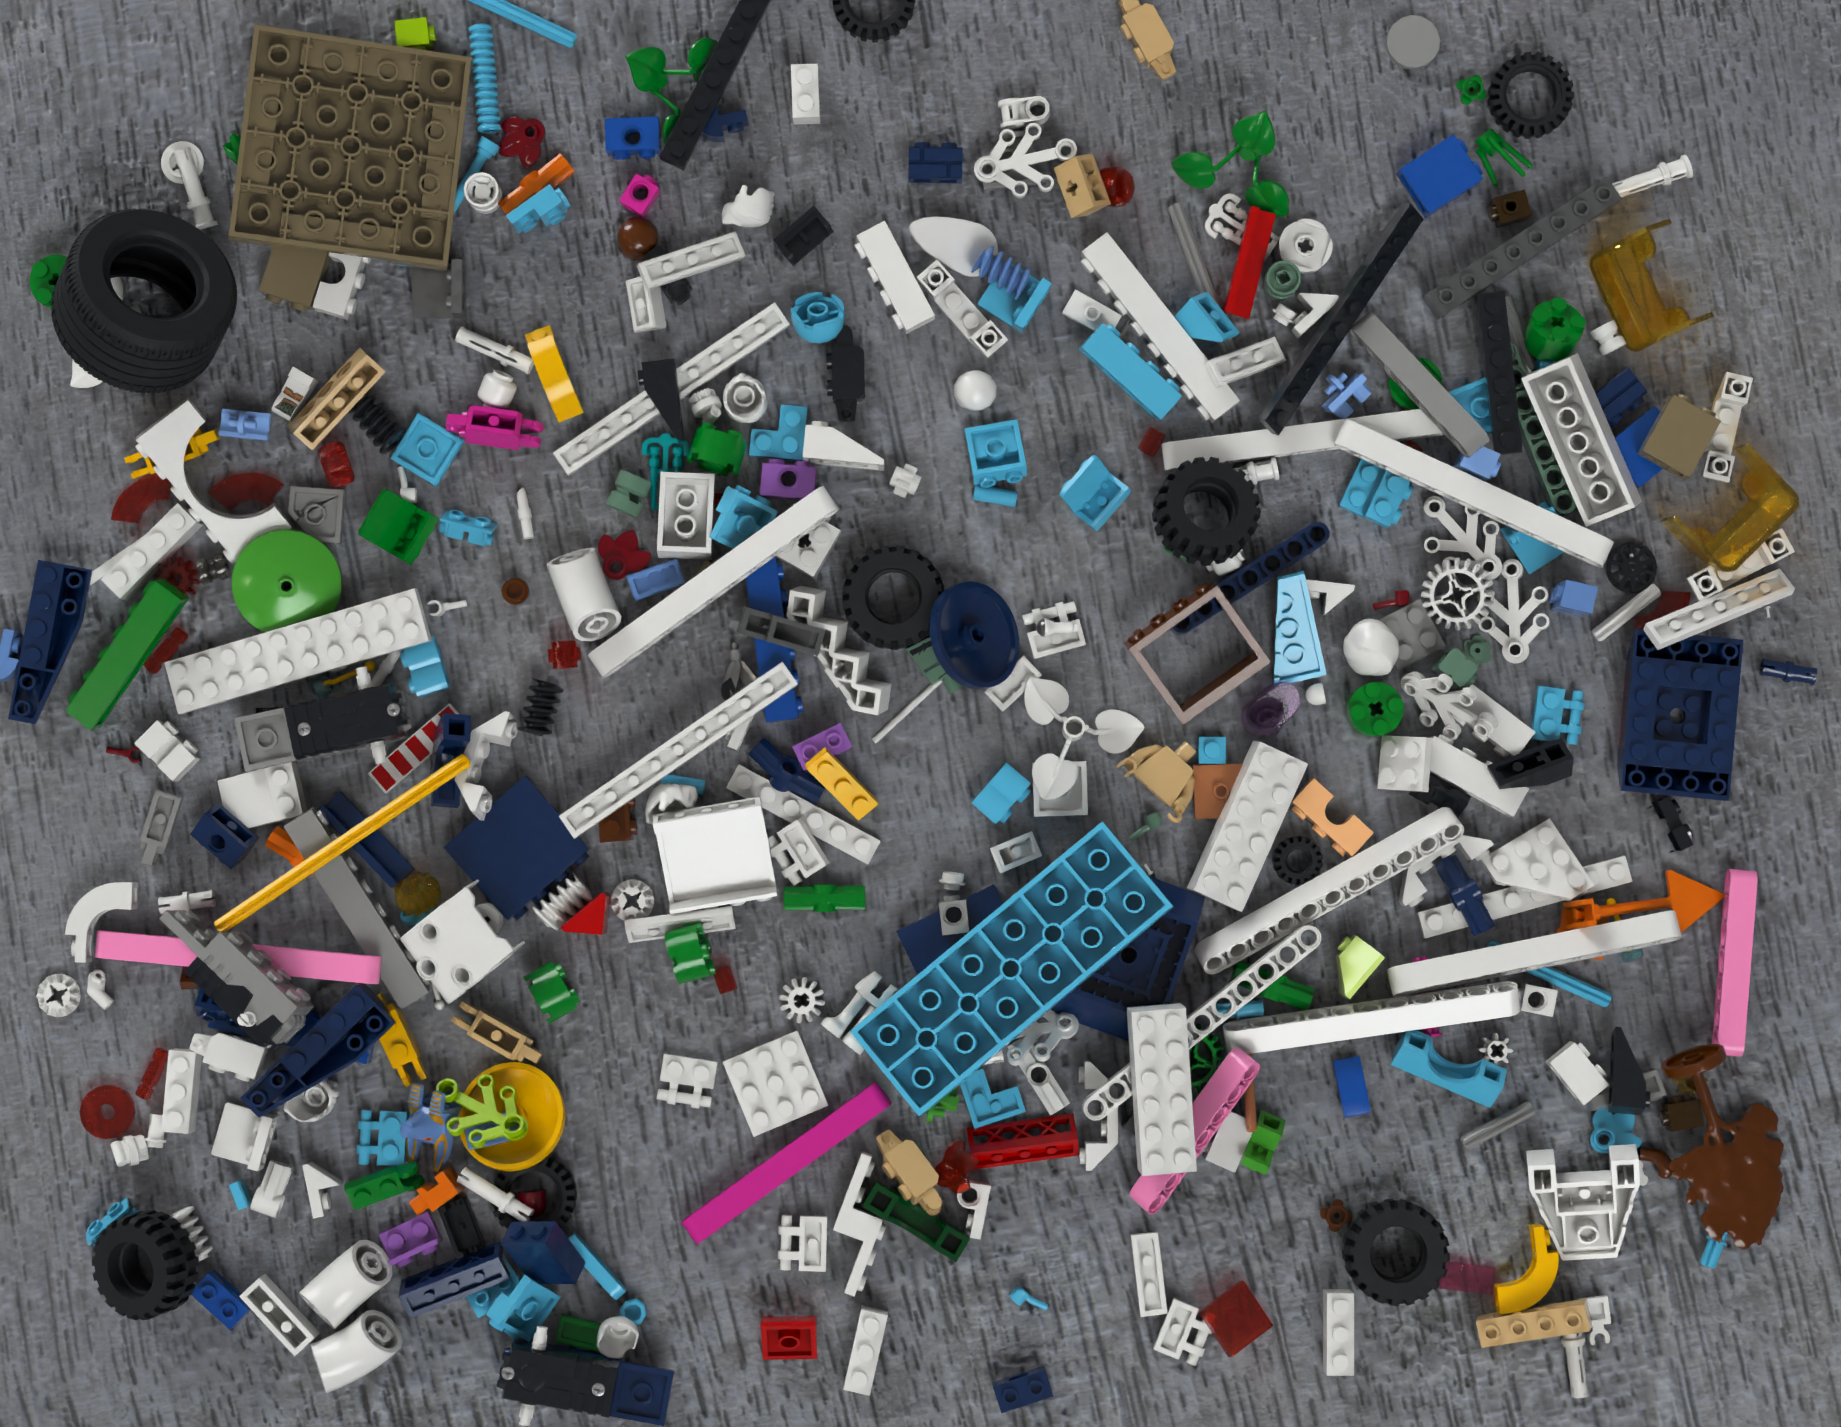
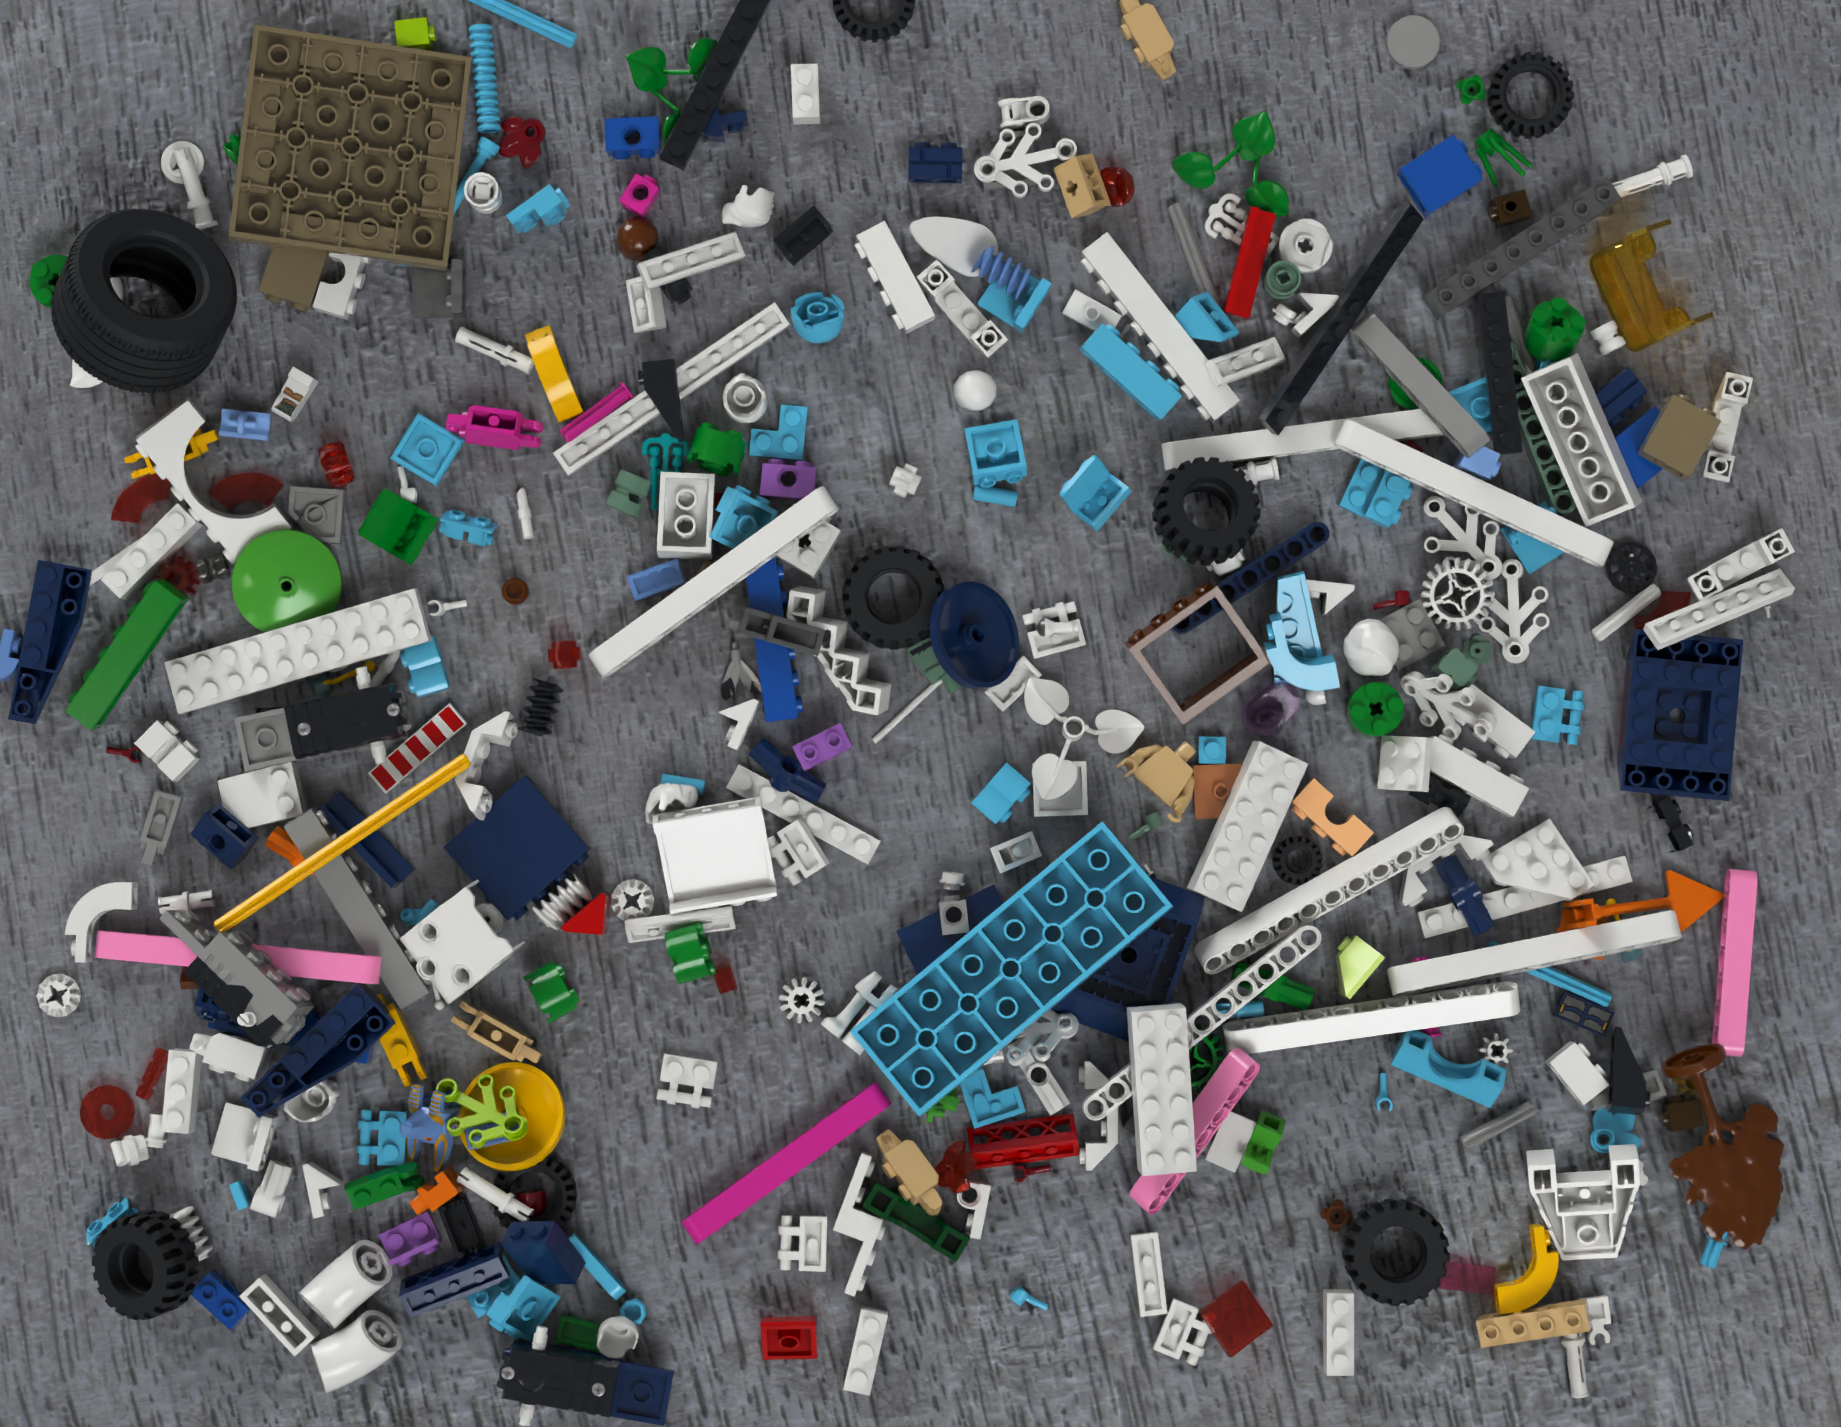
white arm [87,969,114,1010] -> none
clear red axle [144,627,188,674] -> none
tan brick [287,347,386,451] -> none
black piece [348,394,405,454] -> none
clear yellow gear [394,871,442,917] -> none
dark blue arch [430,713,471,808] -> none
white head [477,370,517,409] -> none
orange piece [498,154,575,215] -> none
white brick [547,548,621,641] -> none
white plate [559,662,798,839] -> none
reddish brown bracket [596,789,637,843] -> none
dark red plate [598,530,651,580] -> none
white piece [689,388,722,424] -> none
white plate [723,1030,829,1137] -> none
green piece [784,884,865,912] -> none
white slope [803,421,885,471] -> none
yellow plate [805,747,879,821] -> none
black hinge [826,324,865,422] -> none
dark blue brick [992,1366,1053,1413] -> none
clear red hinge [1138,427,1166,457] -> none
nougat bar [1244,1054,1257,1132] -> none
light blue hips [1321,372,1372,419] -> none
blue slope [1333,1056,1371,1118] -> none
black slope [1487,738,1574,789] -> none
white brick [1518,983,1558,1017] -> none
medium blue brick [1548,580,1598,617] -> none
reddish brown arm [1638,1147,1673,1179] -> none
clear yellow windscreen [1661,444,1799,572] -> none
dark blue pin [1759,658,1817,685] -> none
none -> dark pink axle [560,382,634,442]
none -> dark red hand [1012,1164,1051,1182]
none -> medium azure arch [1264,613,1340,691]
none -> medium azure hand [1375,1073,1393,1112]
none -> tile [1553,991,1615,1037]

